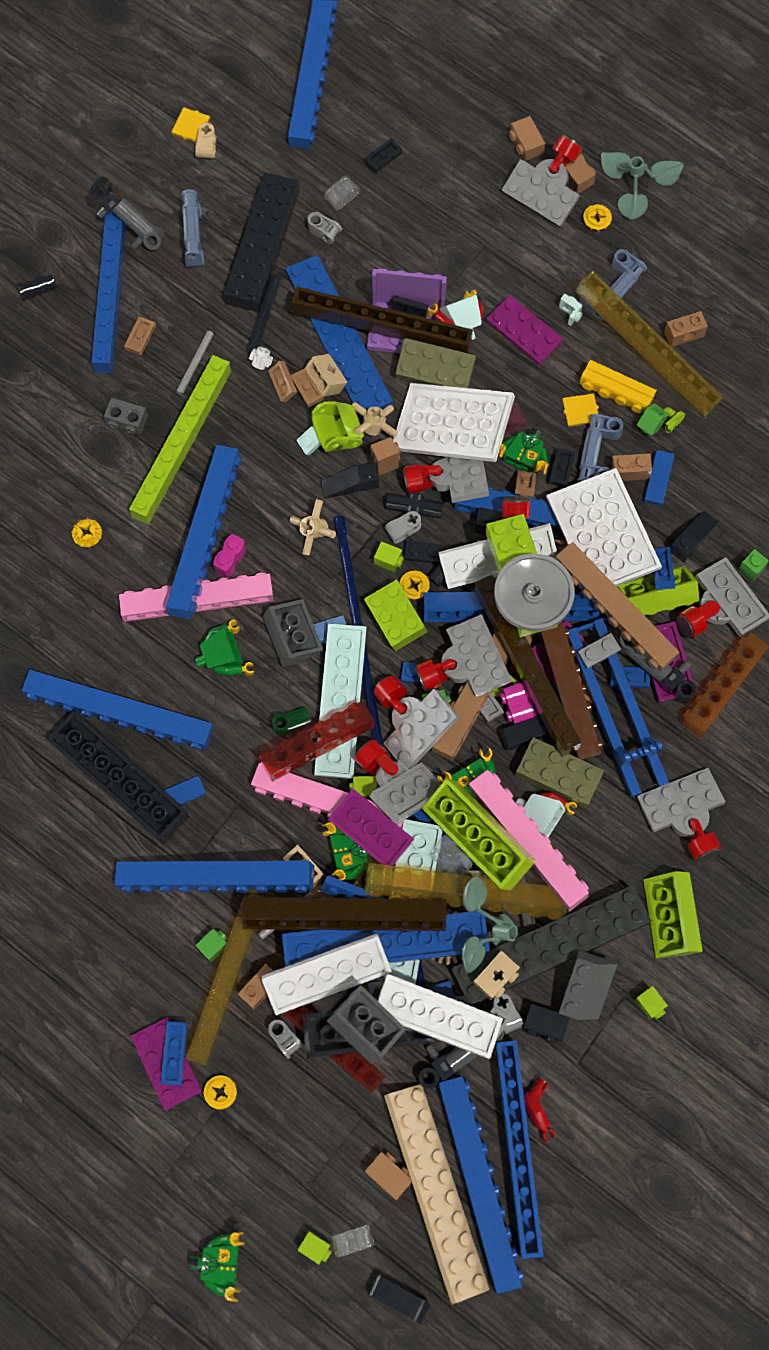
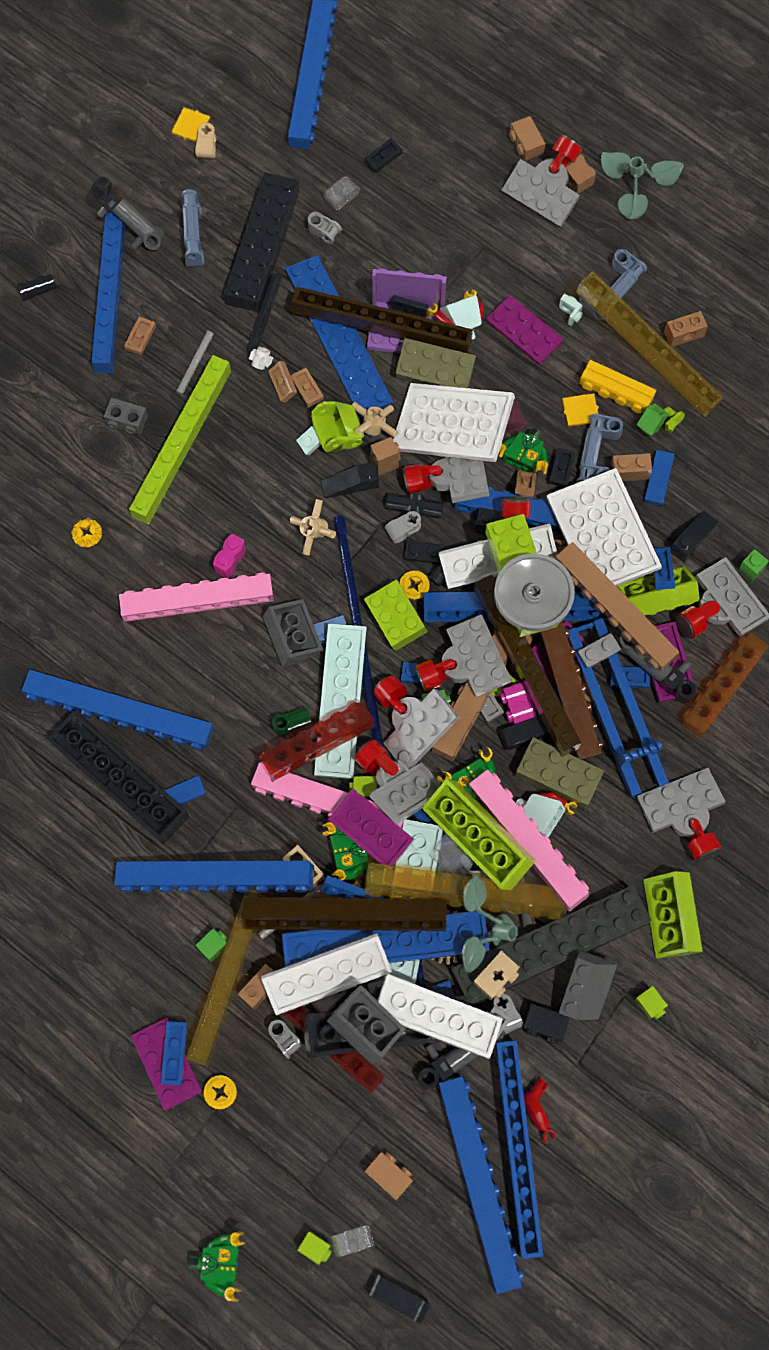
blue brick [166,445,241,620] -> none
green torso [195,619,254,676] -> none
tan brick [305,354,347,397] -> none
lime brick [374,541,404,572] -> none
tan plate [384,1085,489,1304] -> none
yellow gear [583,204,612,232] -> none

